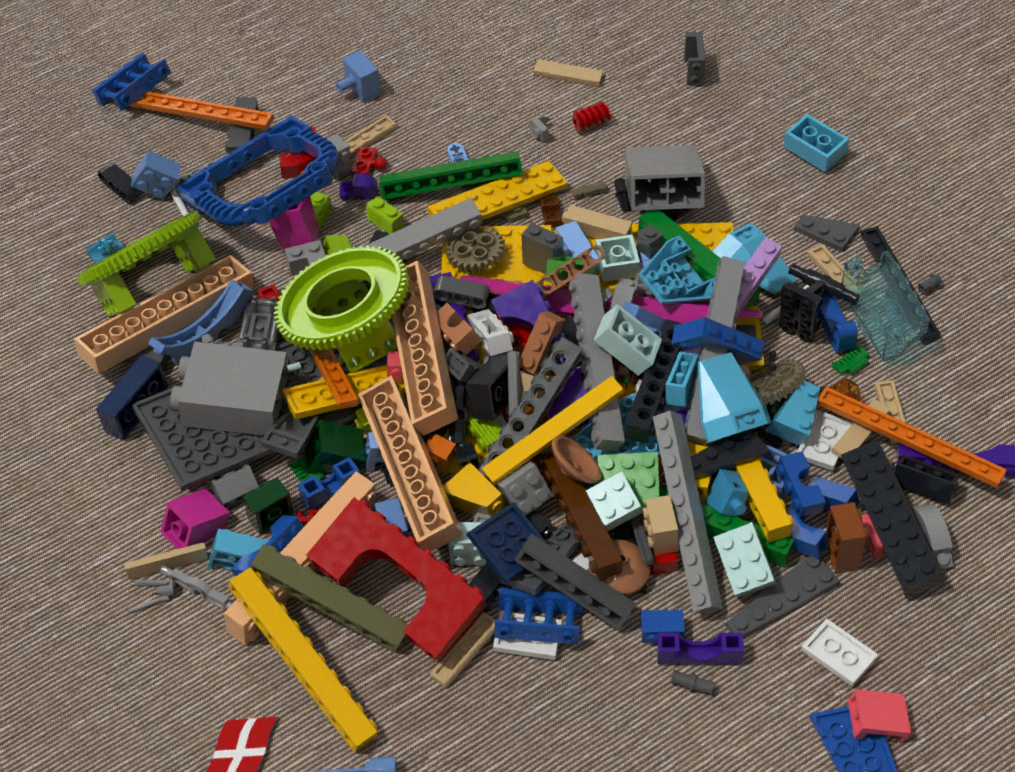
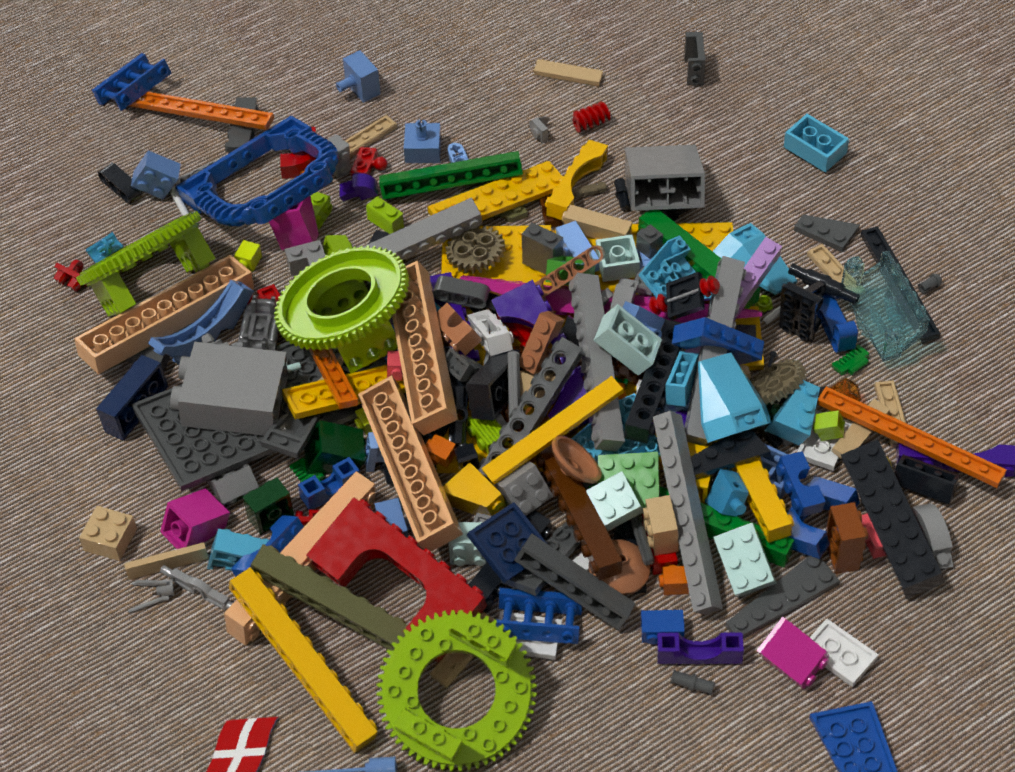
coral panel [848,689,912,742] -> none
none -> red hips [53,259,87,292]
none -> tan brick [79,506,137,561]
none -> neon yellow brick [234,240,262,272]
none -> lime piece [376,610,537,772]
none -> medium blue brick [404,120,441,163]
none -> yellow arch [545,140,608,220]
none -> black plate [649,272,720,321]
none -> orange brick [659,565,689,595]
none -> lime plate [754,295,773,312]
none -> dark pink slope [757,617,829,689]
none -> lime brick [813,410,845,441]

